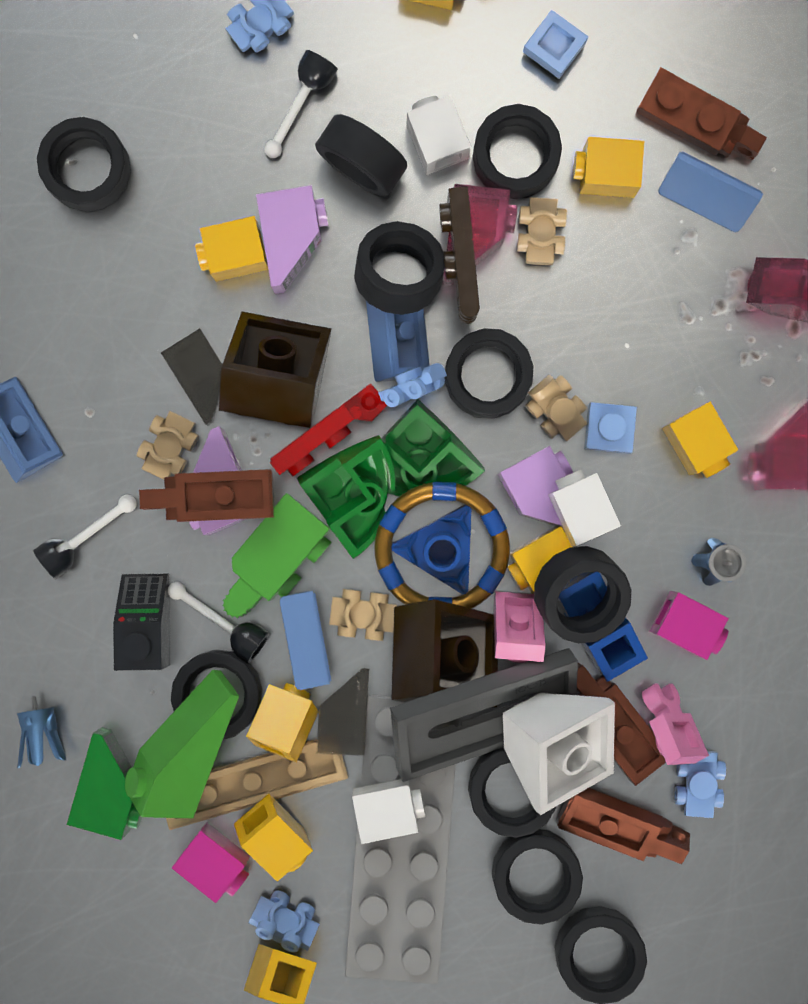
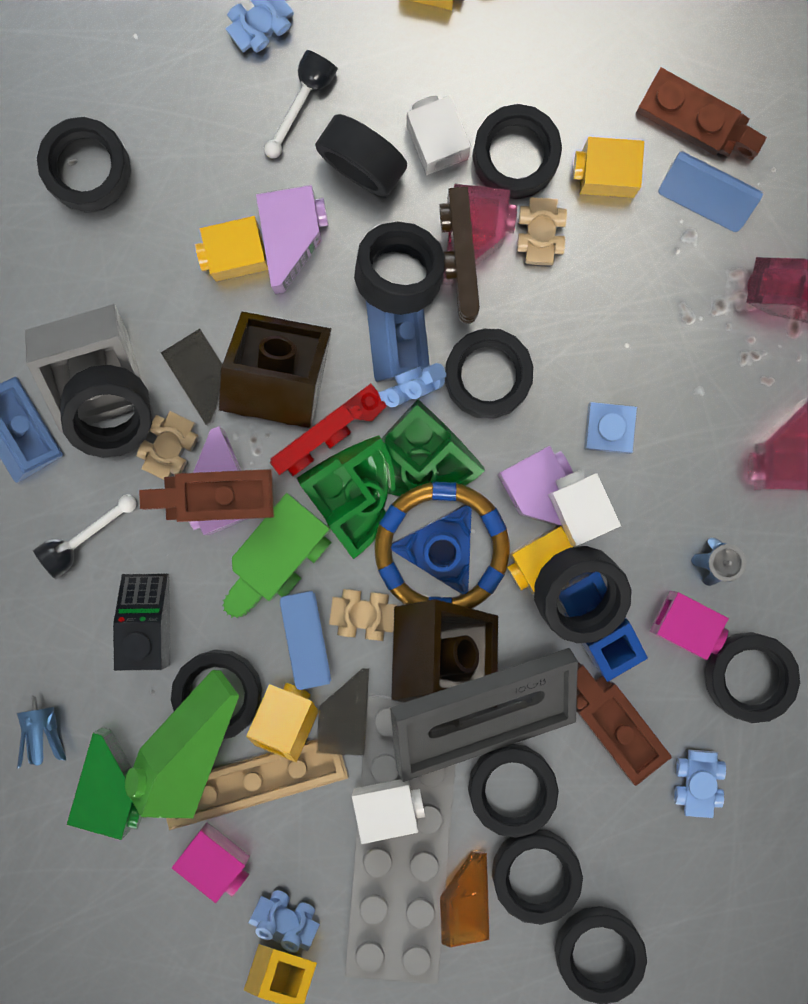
hinge [168,581,270,664] -> none
yellow brick [234,794,313,882] -> none
bright pink plate [494,591,546,663] -> none
white slope [503,693,615,815] -> none
light blue plate [523,9,589,79] -> none
tan piece [525,375,588,441] -> none
copper hinge [557,788,690,864] -> none
bright pink plate [642,683,709,765] -> none
yellow brick [662,401,738,478] -> none
none -> light grey slope [25,304,142,433]
none -> black tyre [60,365,152,458]
none -> clear orange tile [440,851,489,947]
none -> black tyre [705,632,800,723]

